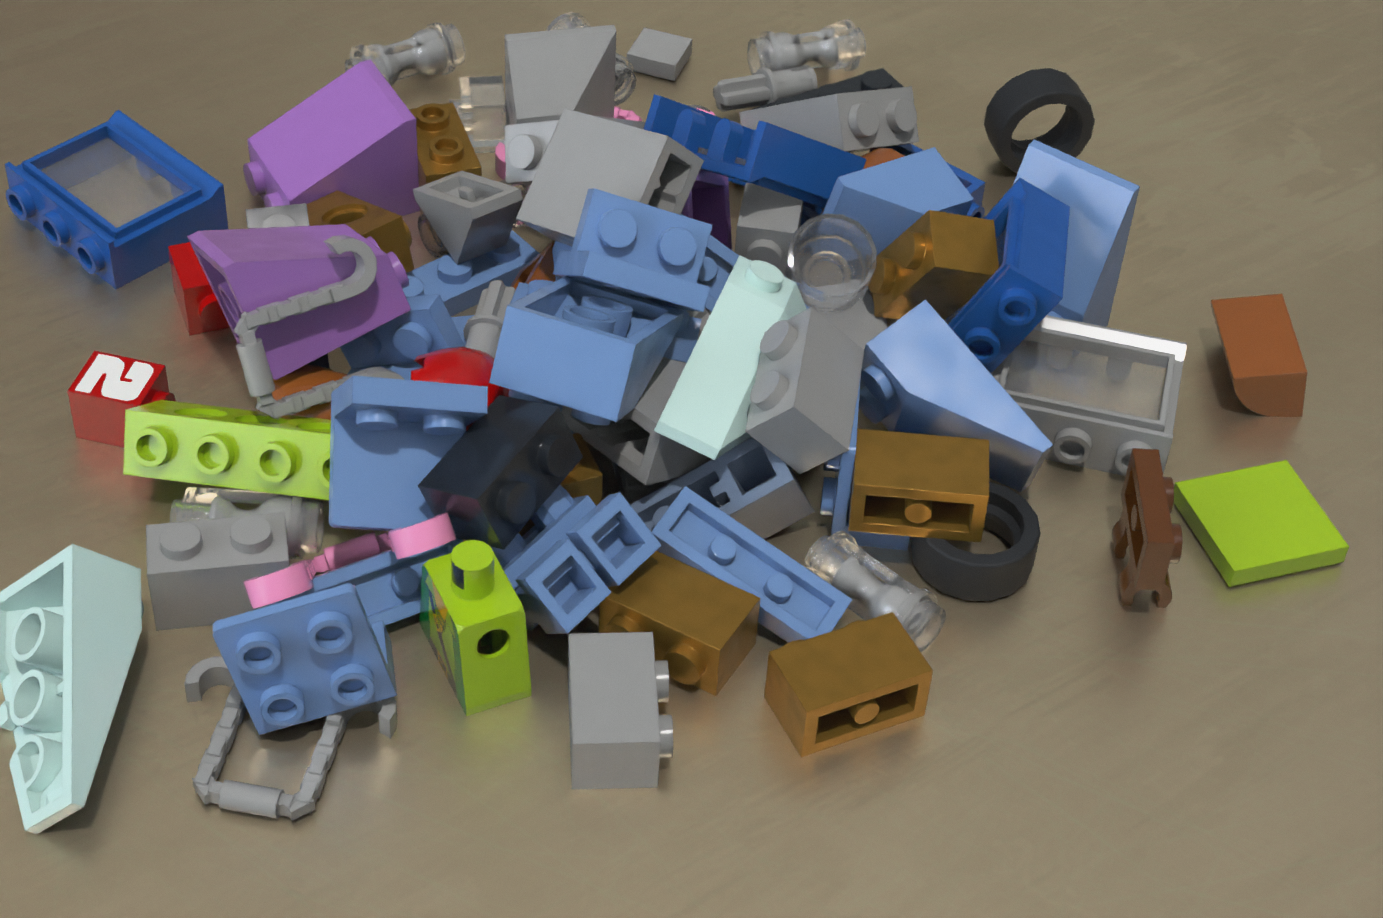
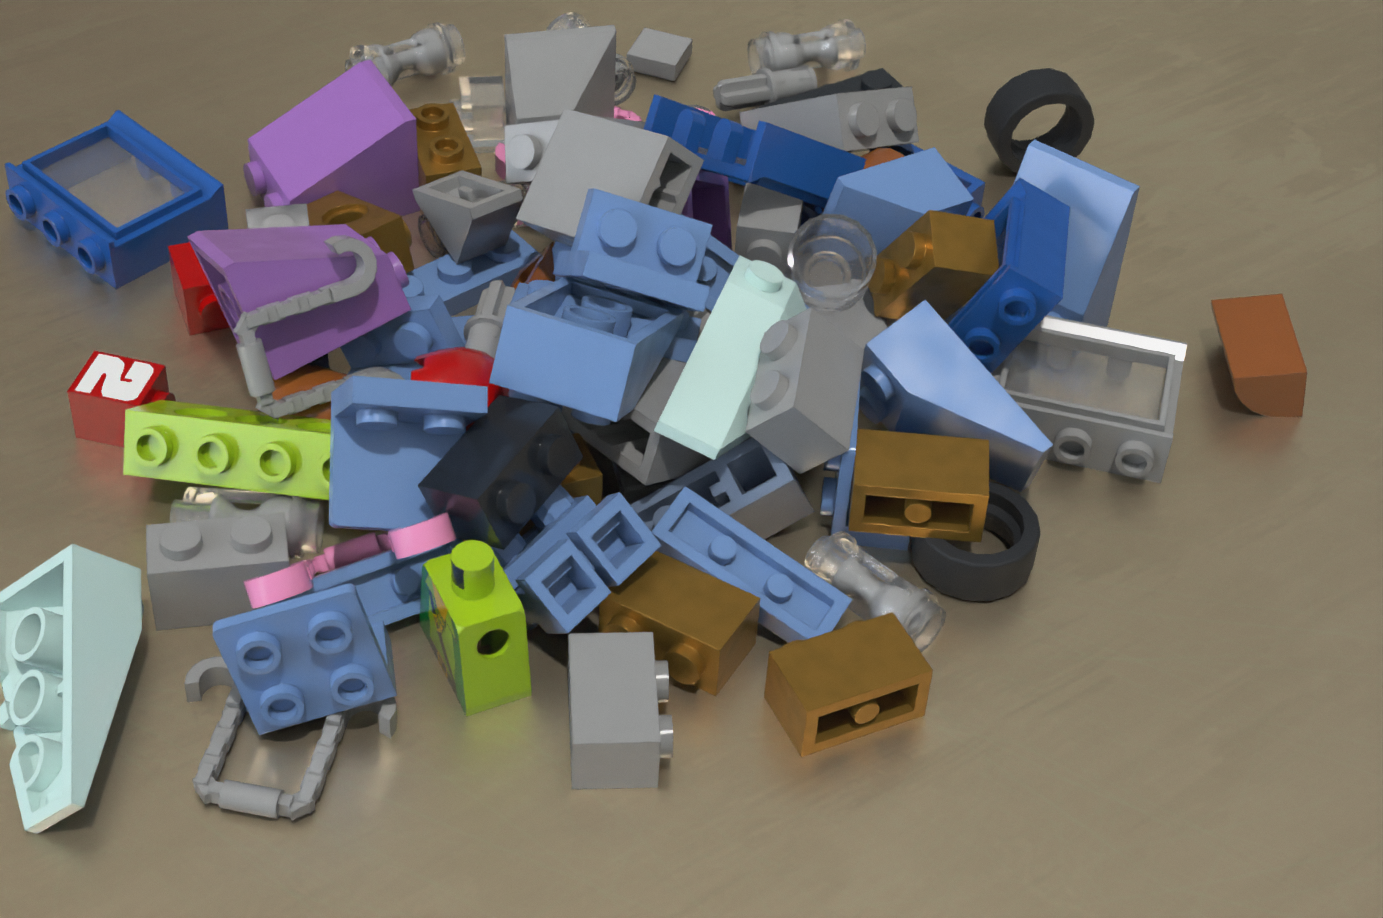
reddish brown plate [1112,448,1183,608] -> none
lime tile [1174,460,1349,587] -> none

